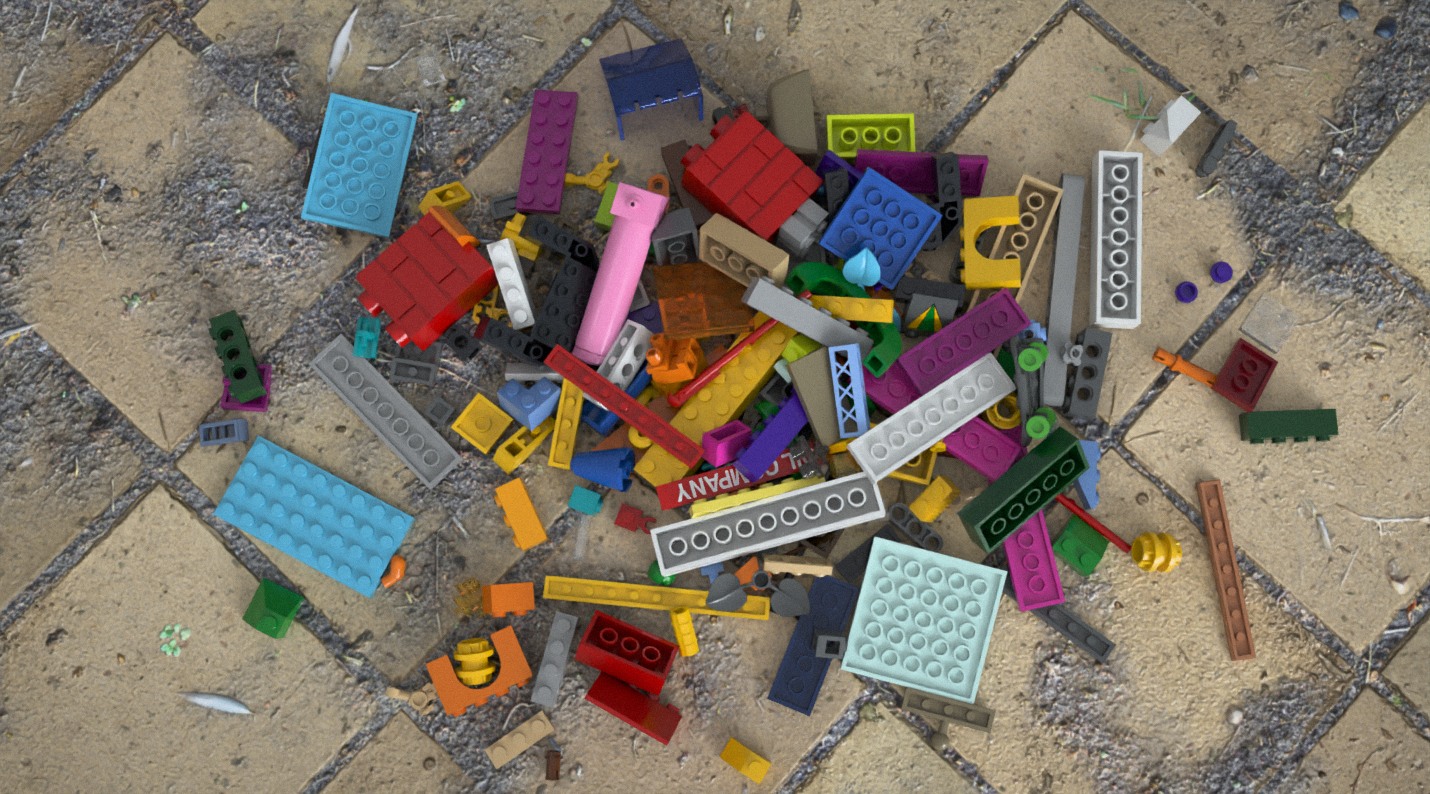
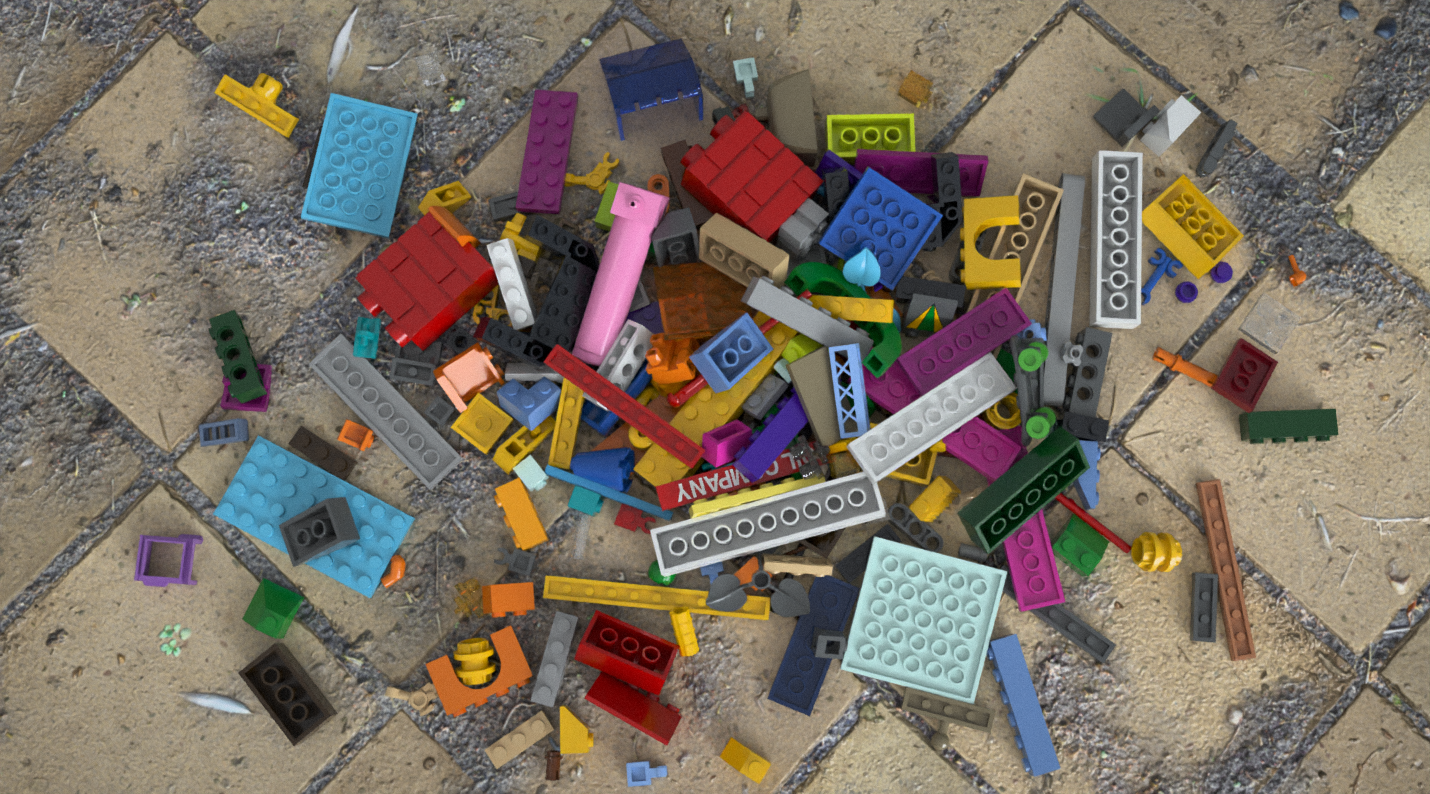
none -> medium lavender piece [134,534,203,587]
none -> yellow plate [214,73,299,138]
none -> dark brown brick [238,642,338,746]
none -> dark grey slope [279,497,360,567]
none -> dark brown plate [289,426,358,481]
none -> orange bracket [337,419,375,451]
none -> panel [433,342,505,413]
none -> dark grey plate [494,548,537,576]
none -> light aqua brick [513,455,549,491]
none -> dark azure tile [544,464,674,521]
none -> yellow slope [560,705,594,754]
none -> light blue plate [626,760,668,787]
none -> medium blue slope [689,313,773,393]
none -> light aqua plate [733,57,758,99]
none -> light grey plate [742,374,788,420]
none -> clear yellow brick [897,70,933,108]
none -> light grey pin [958,543,987,563]
none -> medium blue brick [986,634,1061,777]
none -> black brick [1056,412,1109,445]
none -> dark grey bracket [1093,89,1160,147]
none -> blue bar [1141,248,1183,306]
none -> yellow slope [1142,174,1244,279]
none -> dark grey plate [1190,572,1218,643]
none -> orange hand [1288,255,1306,287]

